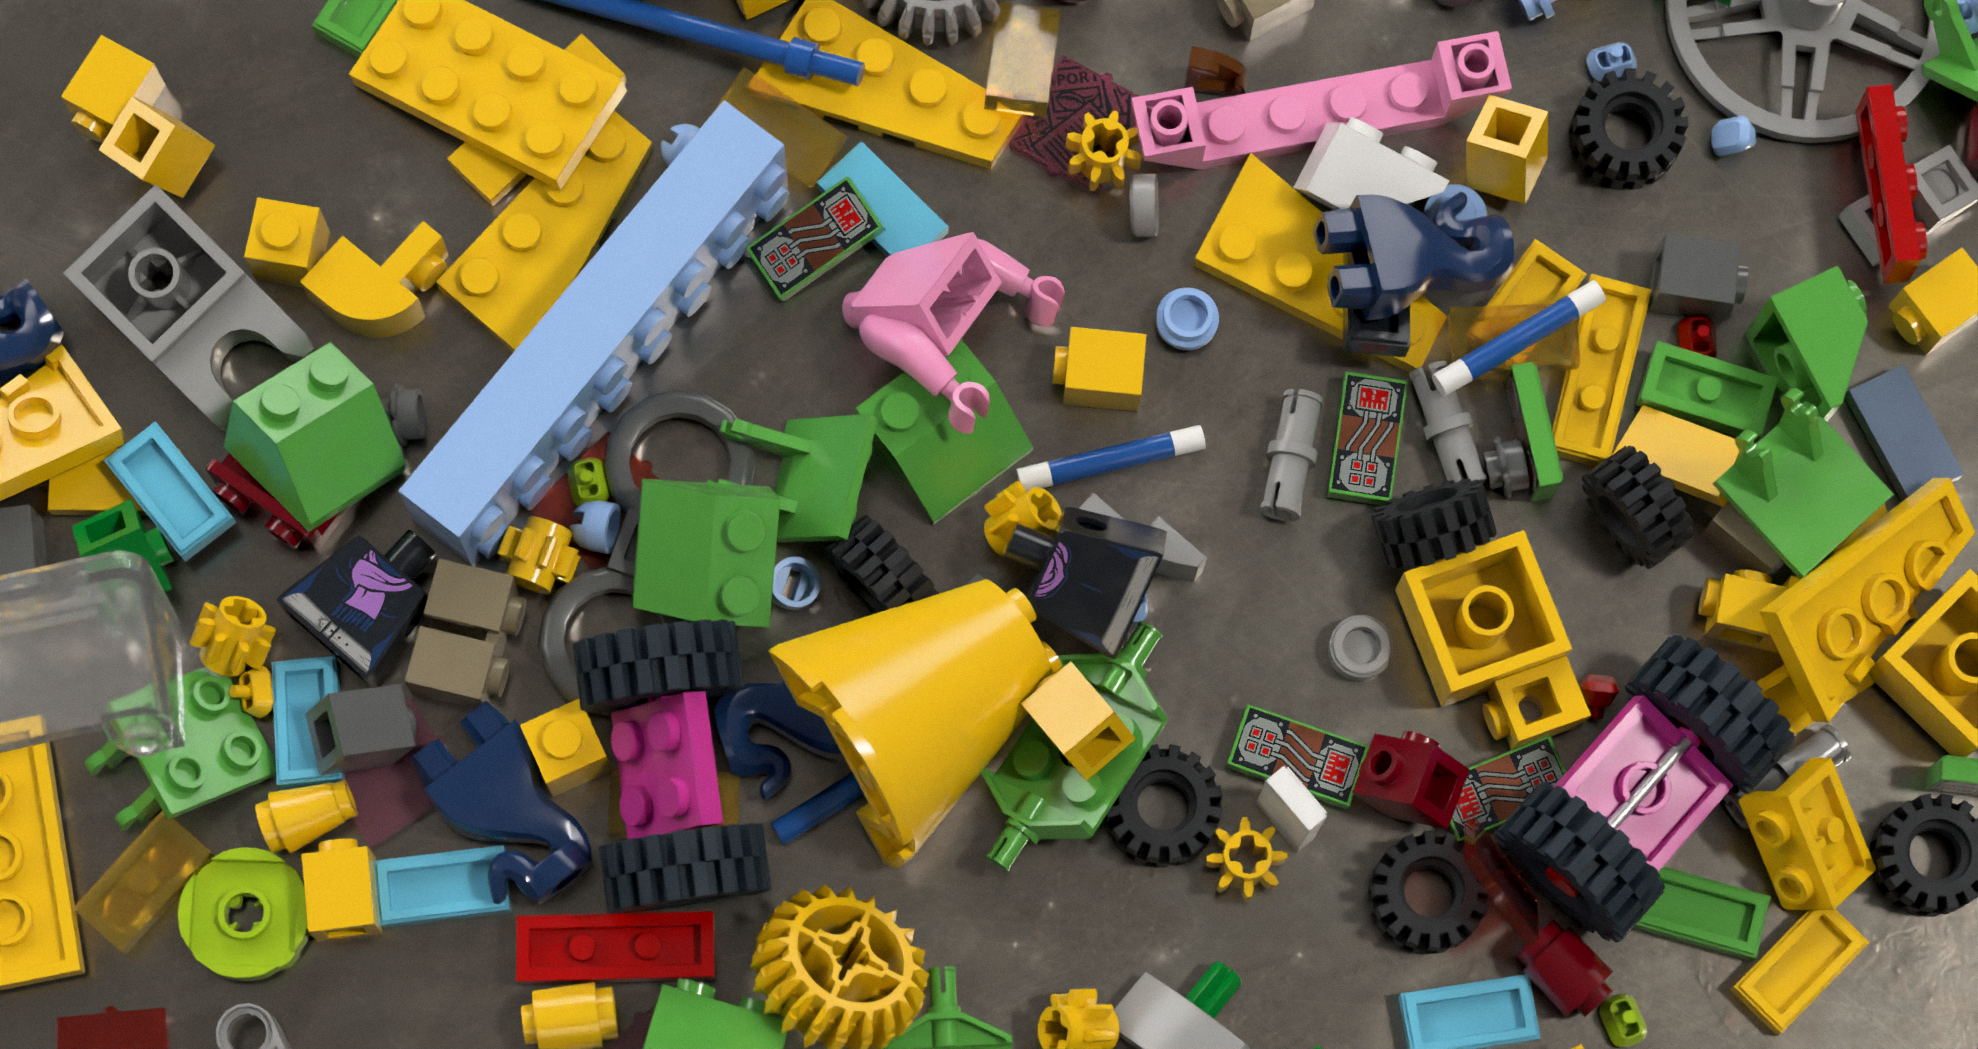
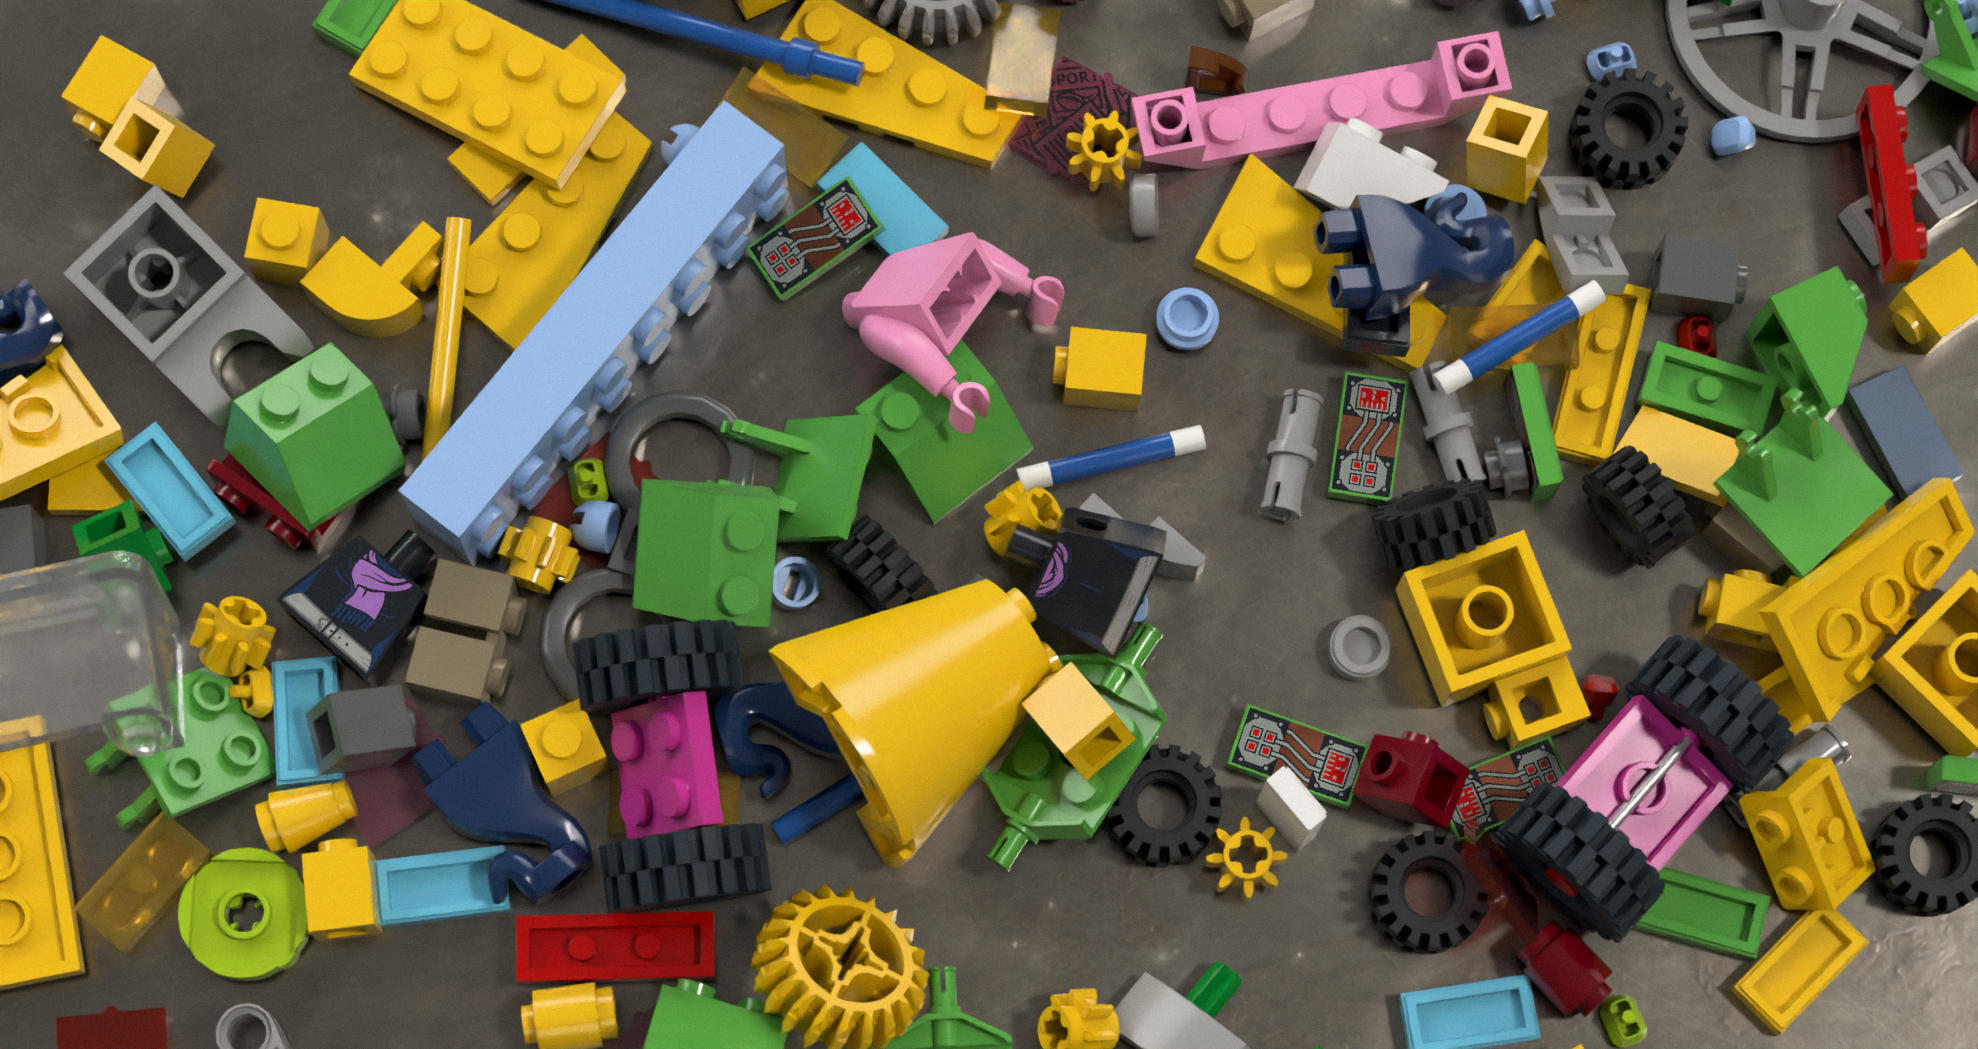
none -> yellow bar [421,217,472,463]
none -> light grey slope [1535,176,1629,294]

